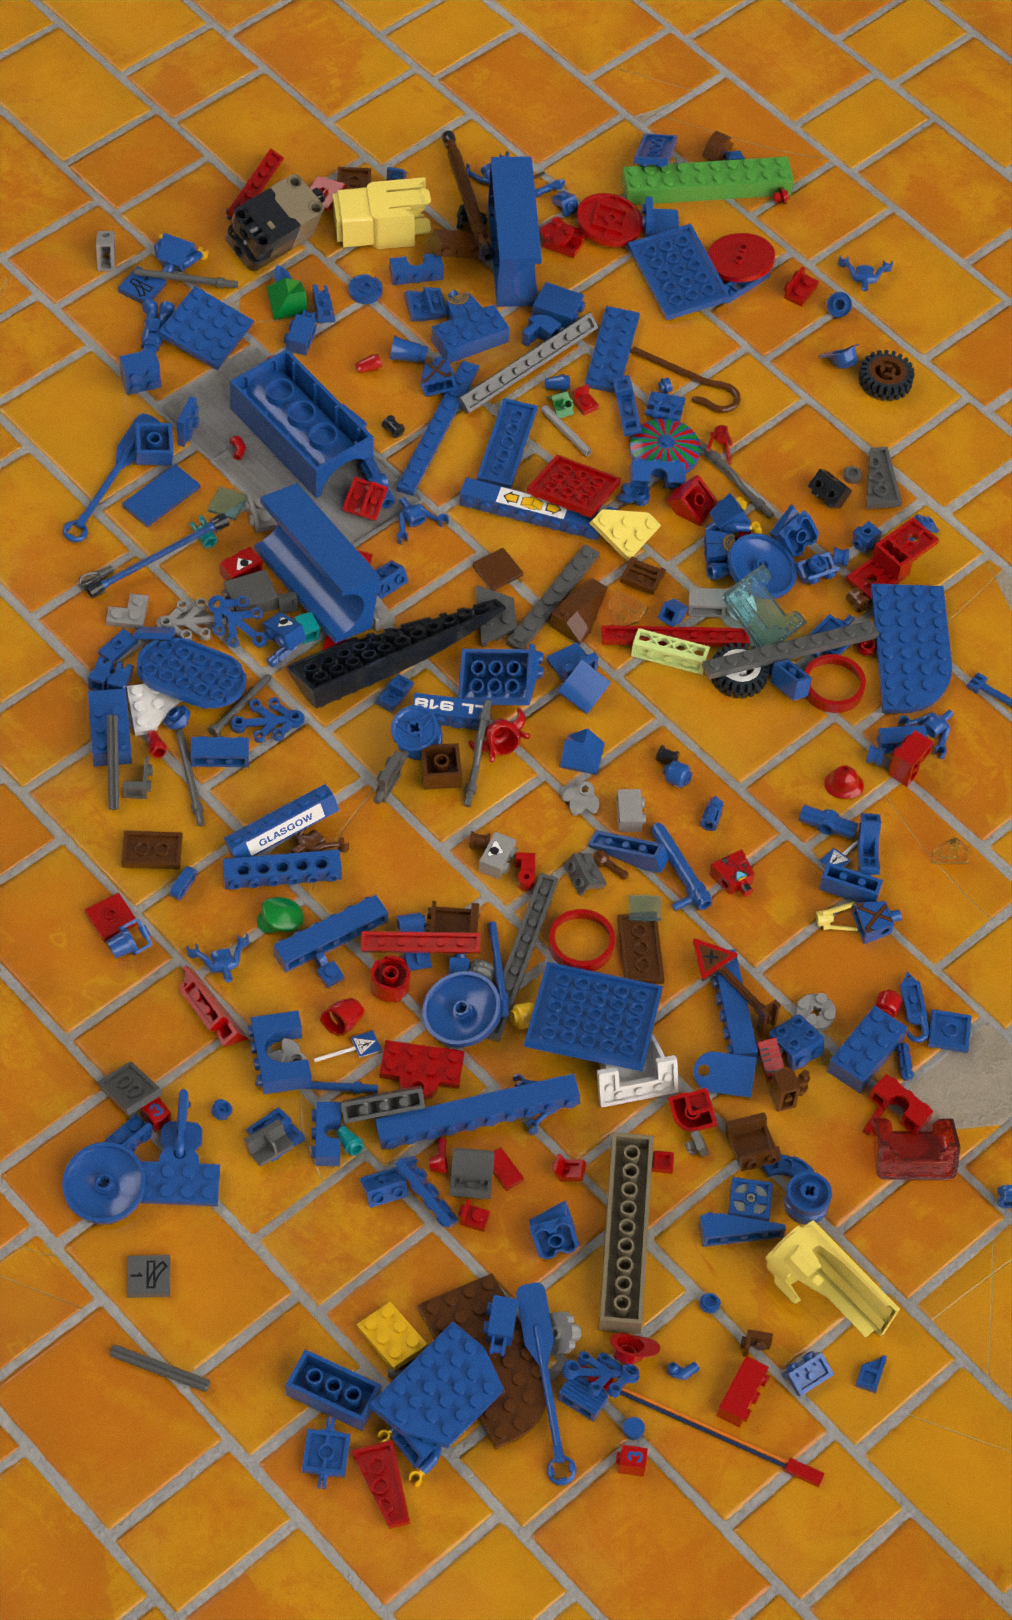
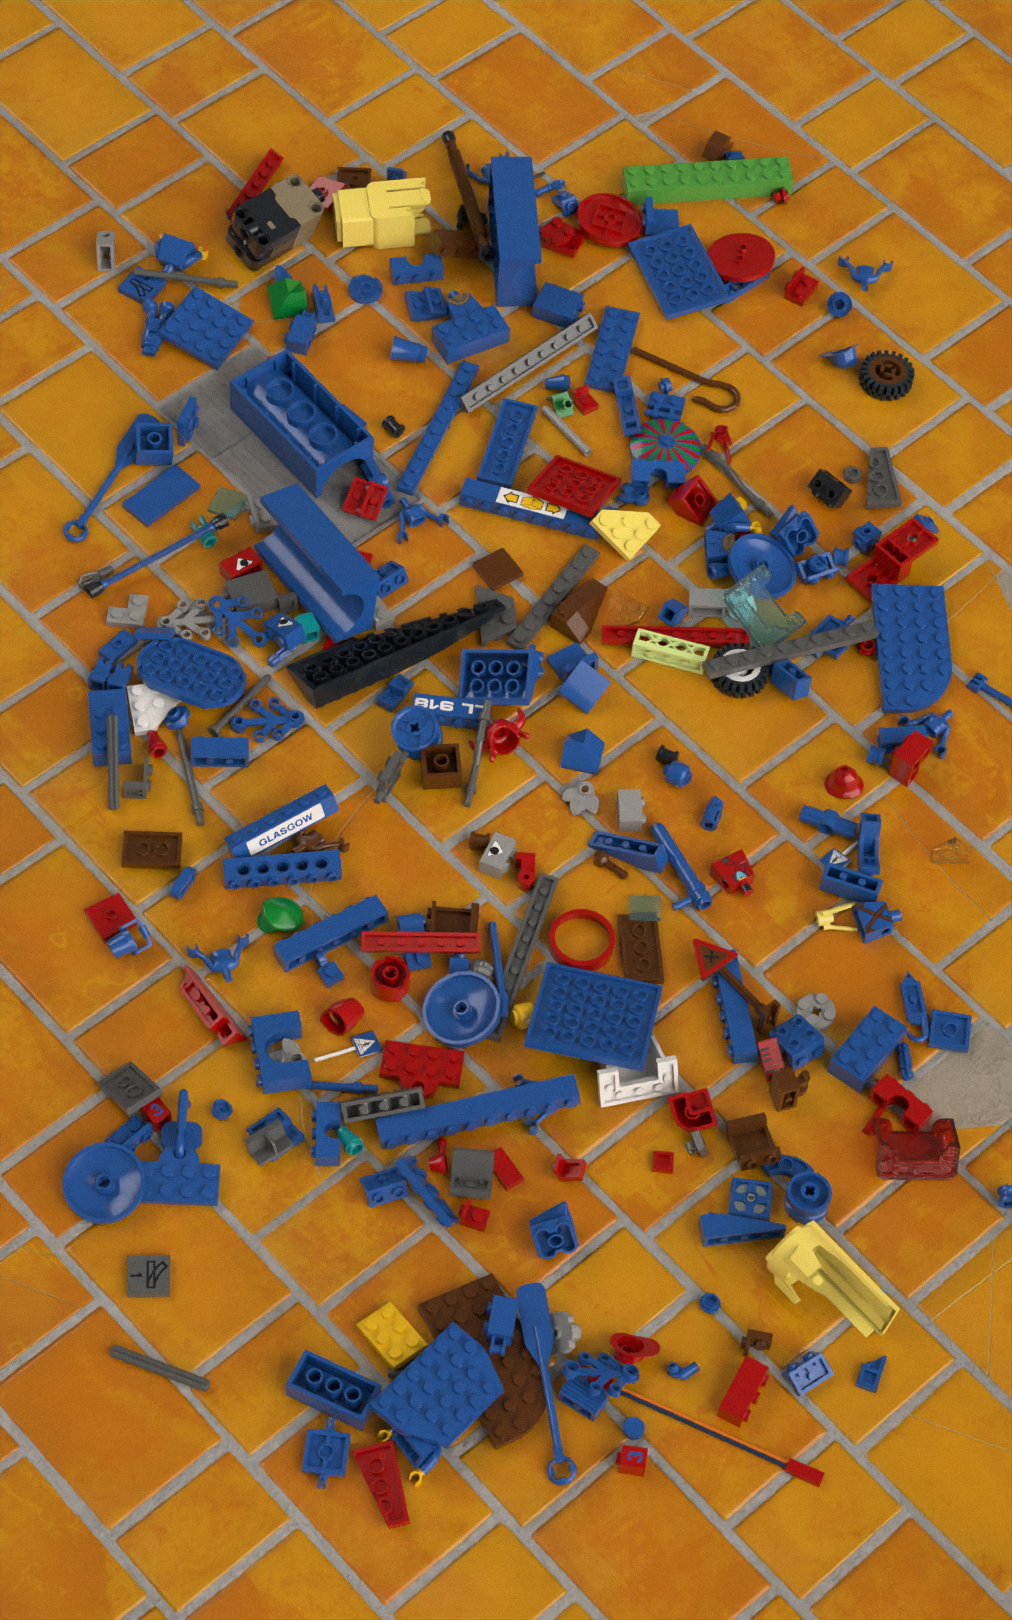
blue brick [119,349,161,395] -> none
red arm [229,435,246,460] -> none
red cone [355,354,382,373] -> none
blue torso [420,357,458,397] -> none
blue brick [522,314,561,347] -> none
dark grey bracket [564,853,607,895] -> none
dark tan brick [598,1132,654,1334] -> none
reddish brown plate [620,556,666,595] -> none
blue plate [634,133,677,167] -> none
blue tile [693,1051,756,1098] -> none
red piece [805,654,866,713] -> none
reddish brown wheel [846,587,871,613] -> none
red head [874,989,902,1018] -> none

